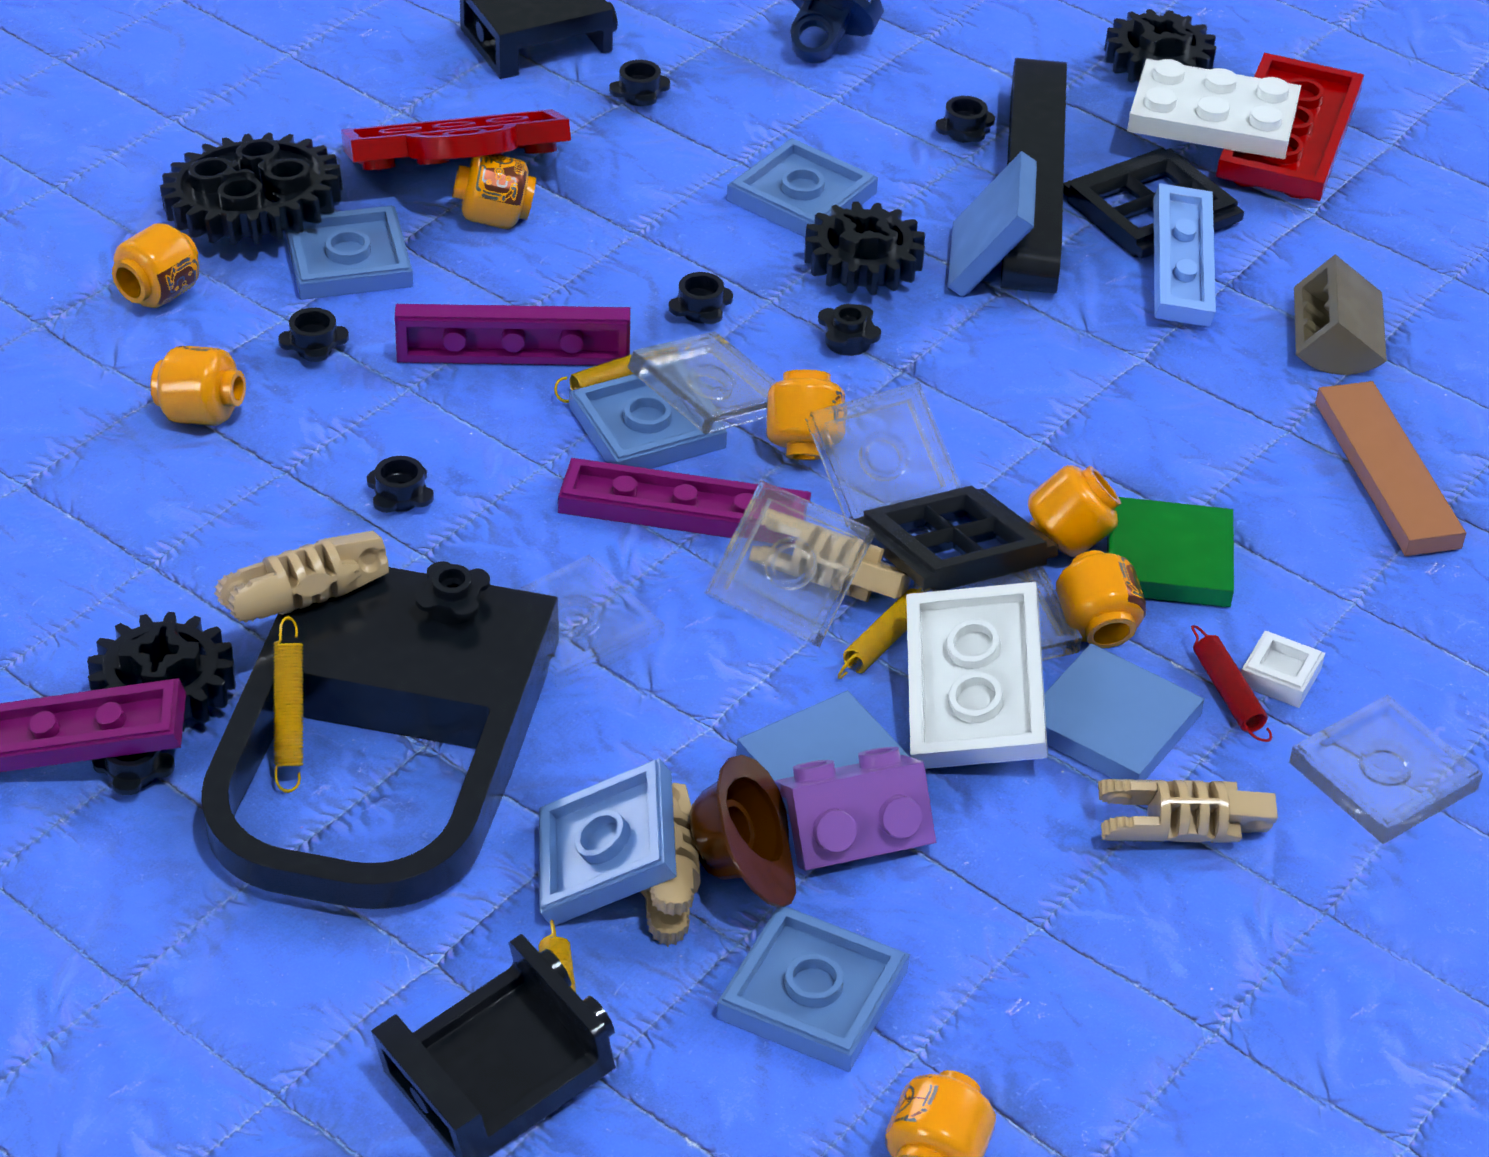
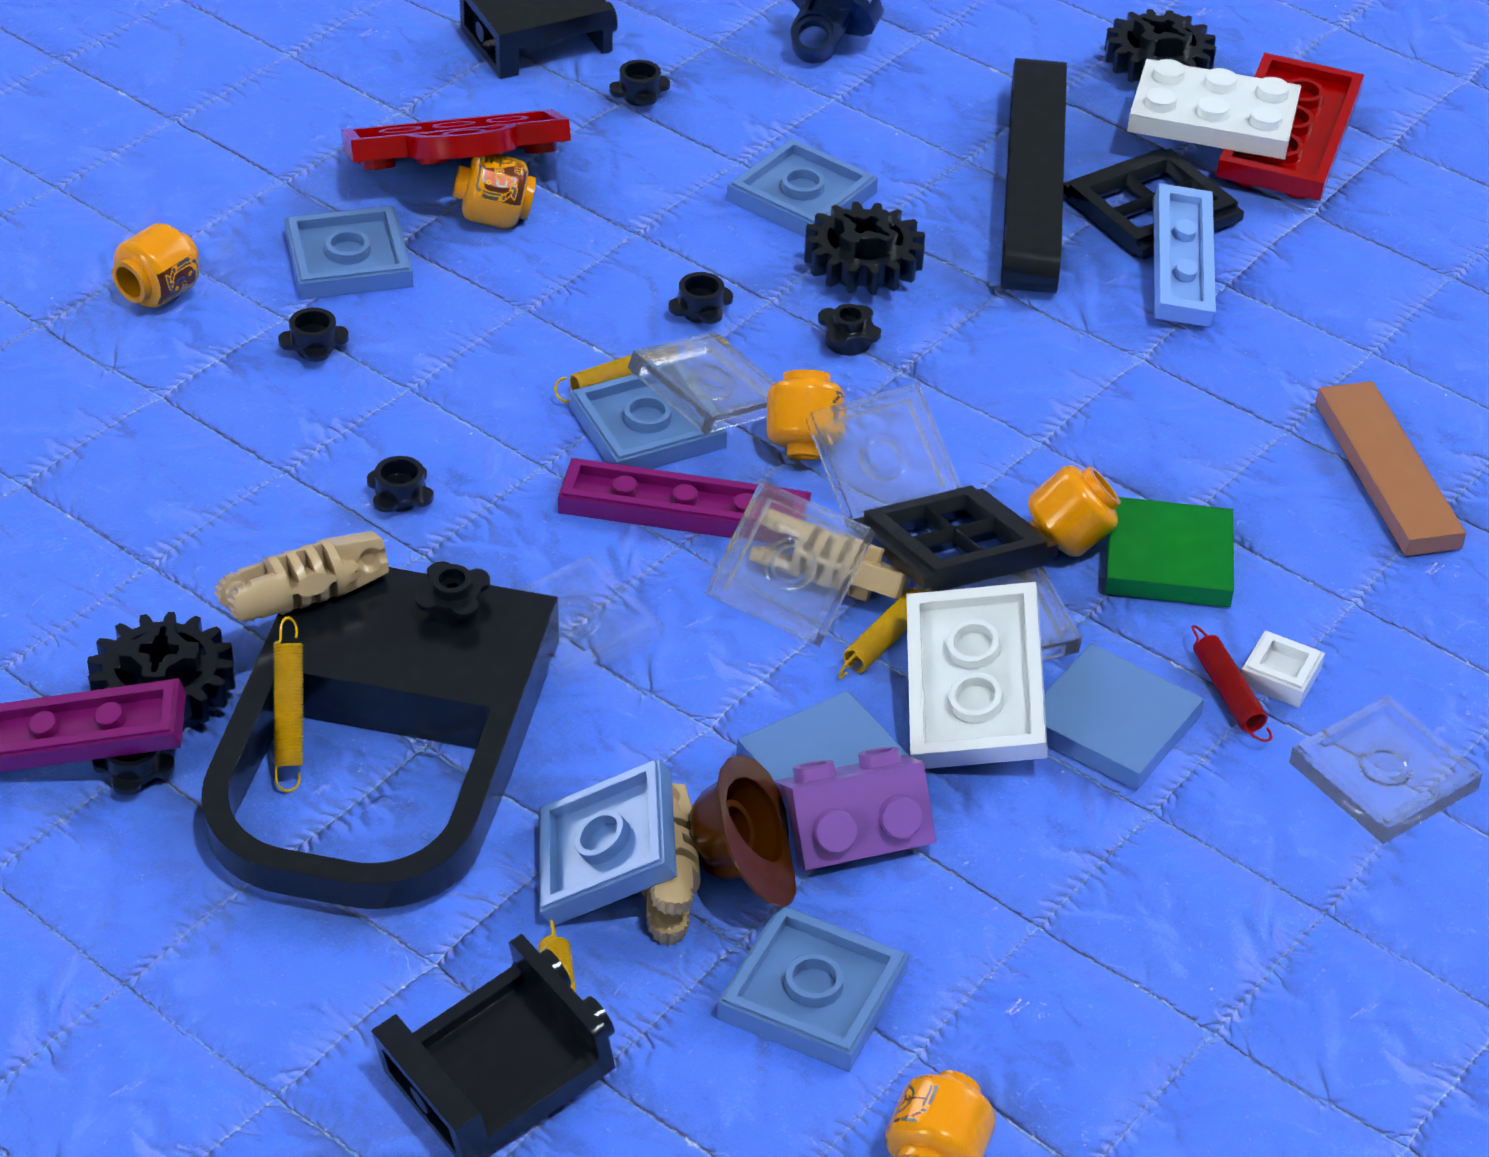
light orange head [150,346,246,426] -> none
black gear [160,133,343,245] -> none
magenta tile [395,304,630,365] -> none
black plate [935,96,995,143] -> none
medium blue tile [948,151,1037,297] -> none
light orange head [1056,550,1146,648] -> none
tan hinge [1098,779,1278,843] -> none
dark tan brick [1294,254,1387,375] -> none

